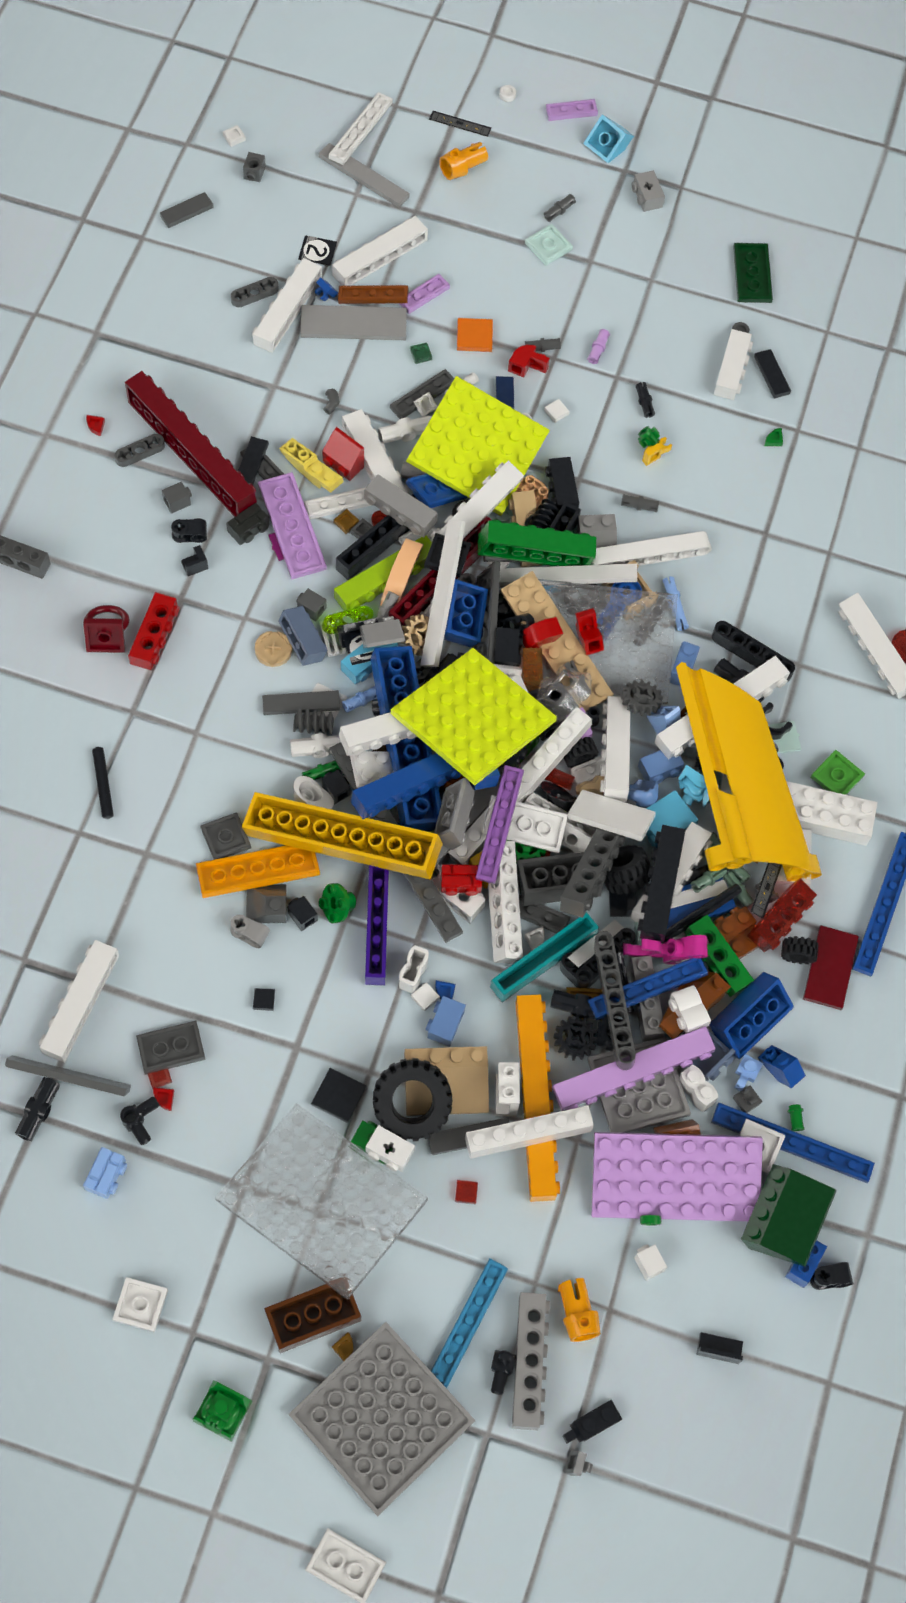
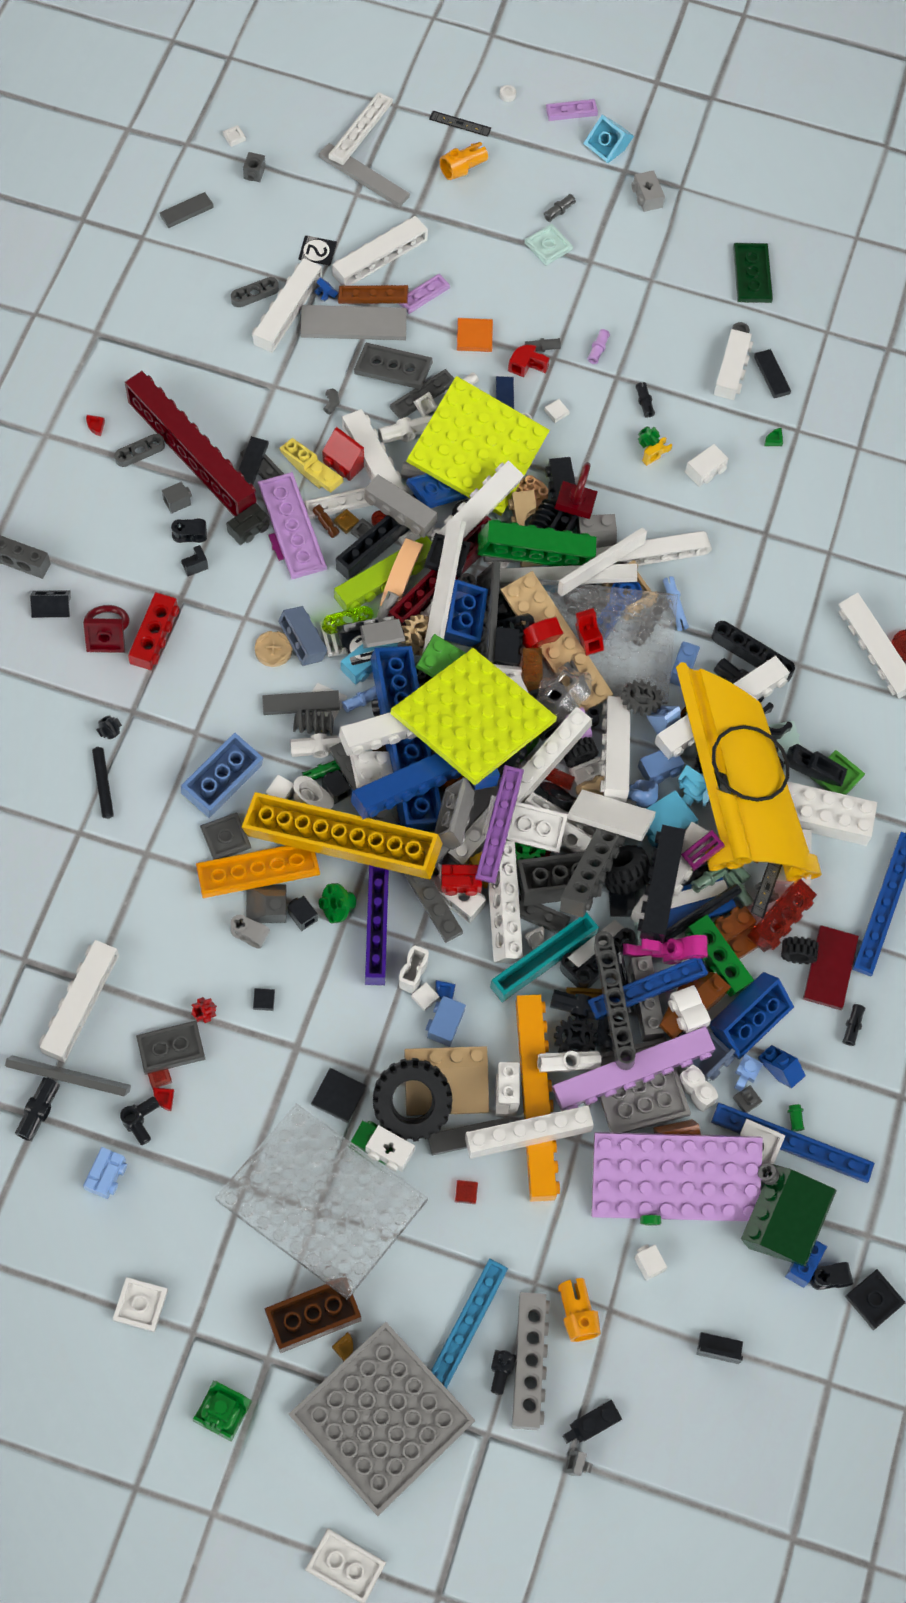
dark grey brick [296,588,327,622] -> none
clear green tile [410,342,432,364] -> none
dark grey pin [621,494,659,512] -> none
none -> black panel [30,590,71,618]
none -> black gear [96,715,122,739]
none -> medium blue brick [181,733,263,818]
none -> red gear [191,997,217,1023]
none -> white panel [266,775,294,800]
none -> reddish brown axle [312,504,340,538]
none -> dark grey plate [354,342,433,390]
none -> bright green plate [416,634,466,677]
none -> white piece [537,1051,602,1073]
none -> dark red tile [555,462,598,519]
none -> white tile [558,527,647,596]
none -> magenta tile [681,830,725,871]
none -> white brick [685,444,729,487]
none -> black piece [712,725,790,802]
none -> dark grey bush [758,1163,779,1185]
none -> black slope [783,744,848,786]
none -> black pin [842,1004,866,1046]
none -> black tile [845,1269,906,1330]

